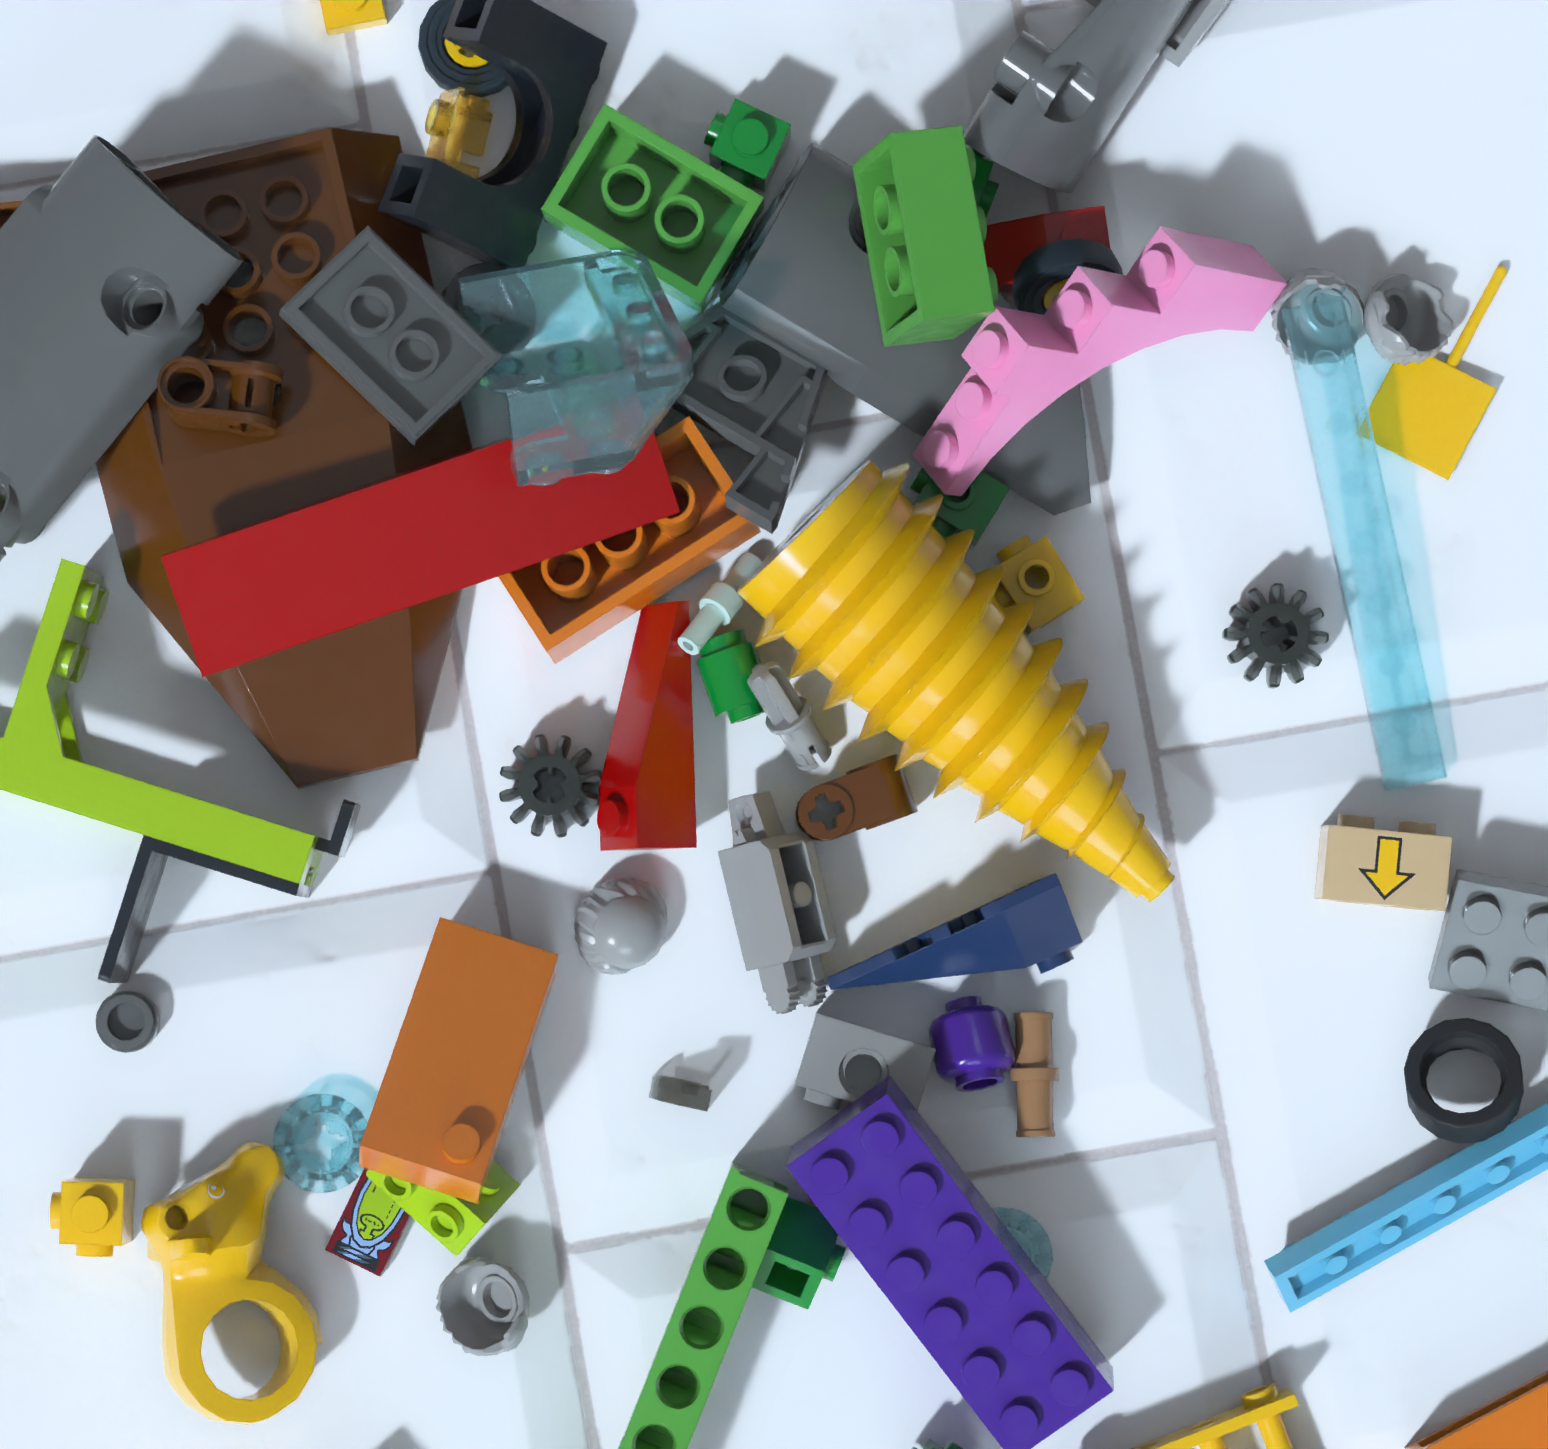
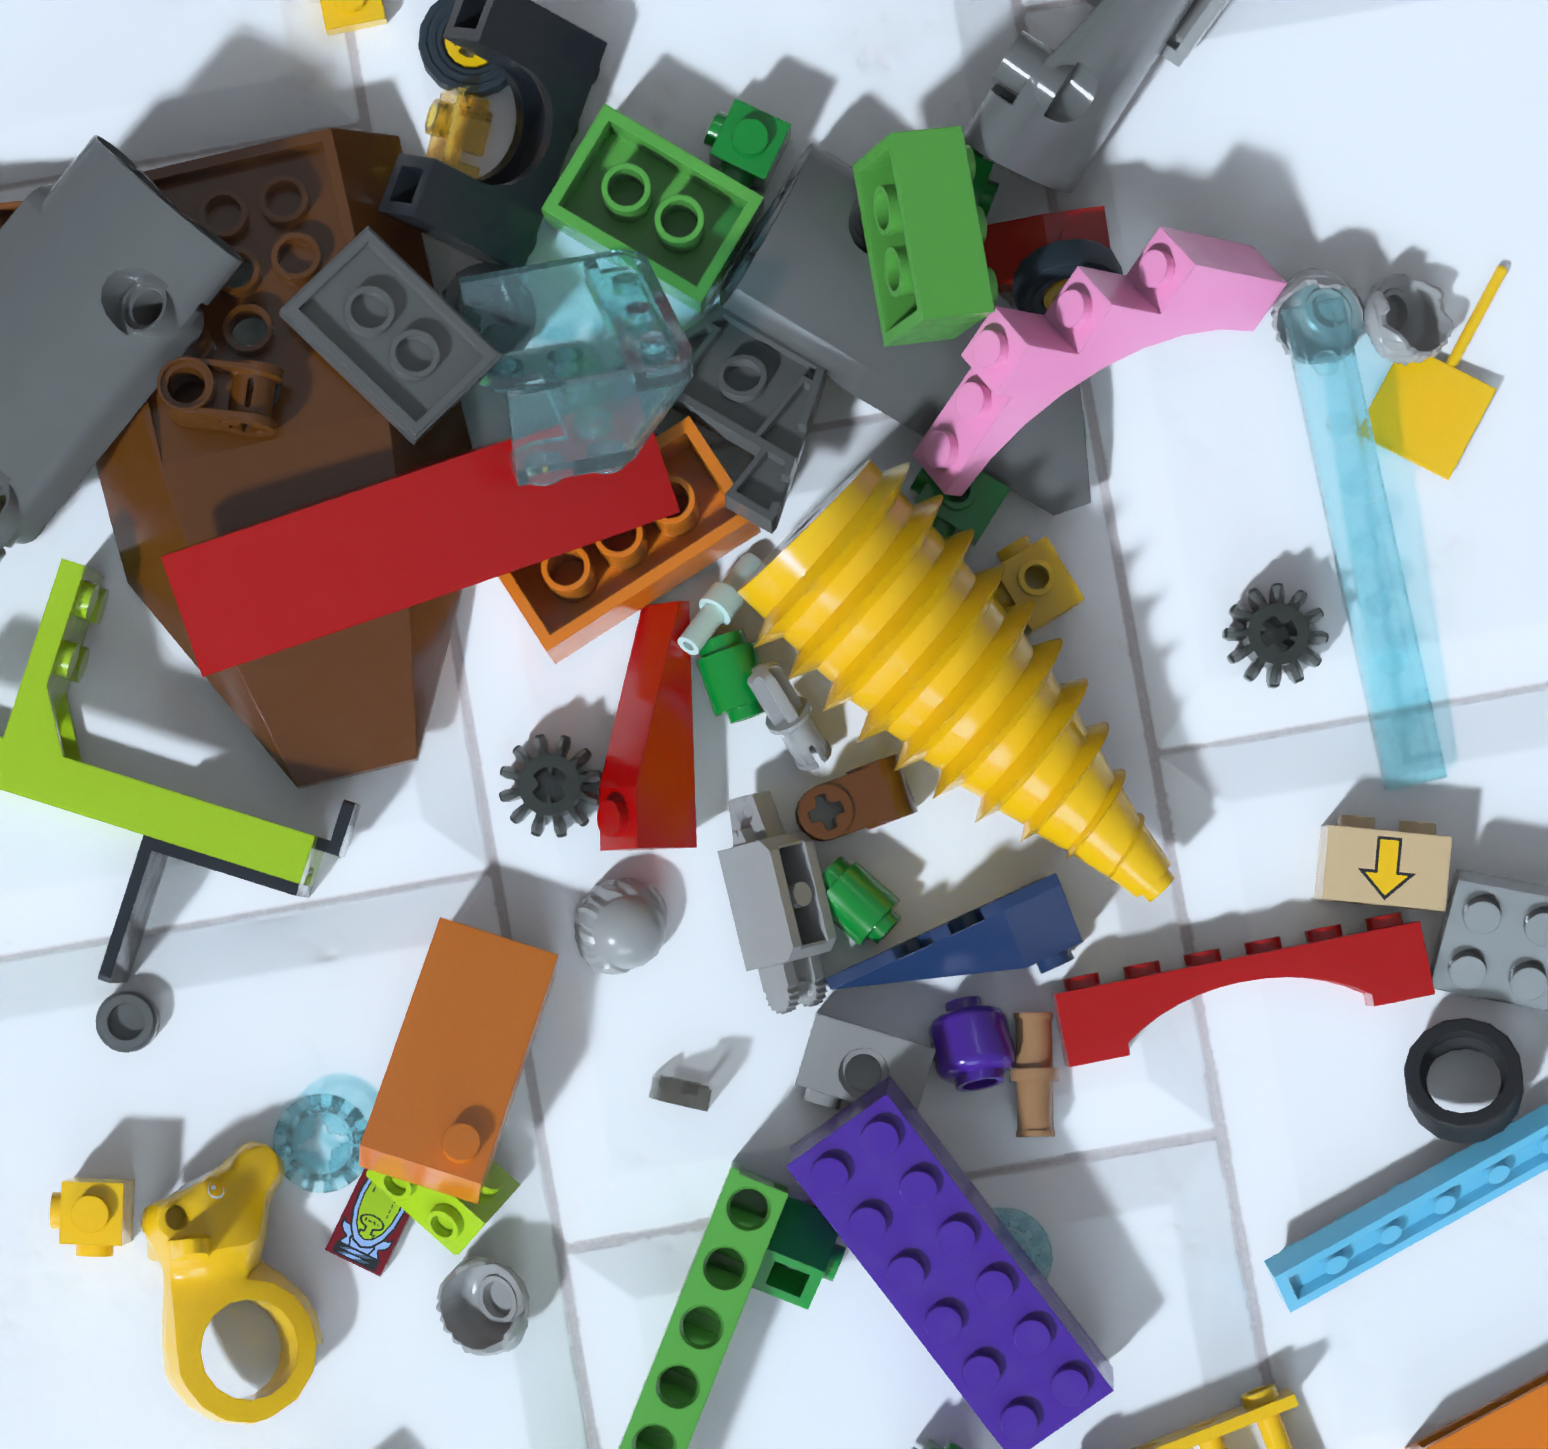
none -> green brick [822,856,902,946]
none -> red arch [1051,912,1435,1067]

